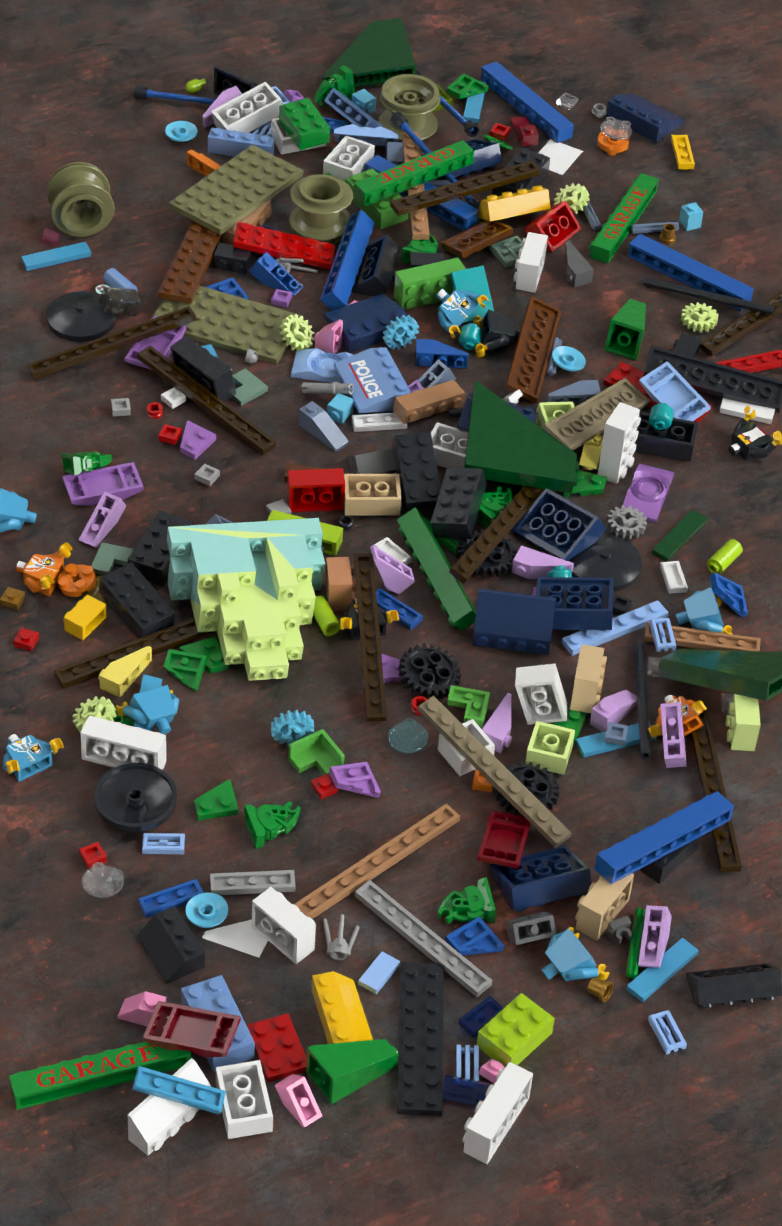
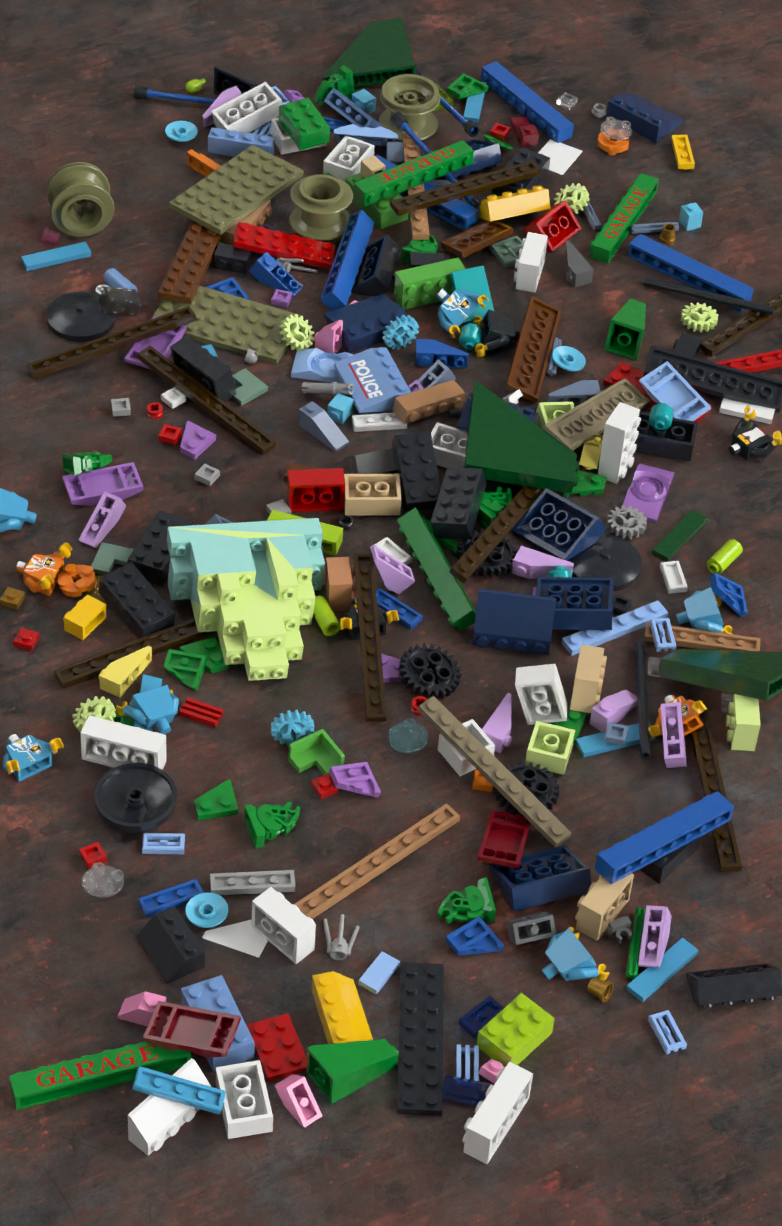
light grey plate [355,880,492,997] -> none
bright green panel [447,685,490,729] -> none
none -> red tile [179,697,224,728]
none -> tan brick [360,155,386,178]

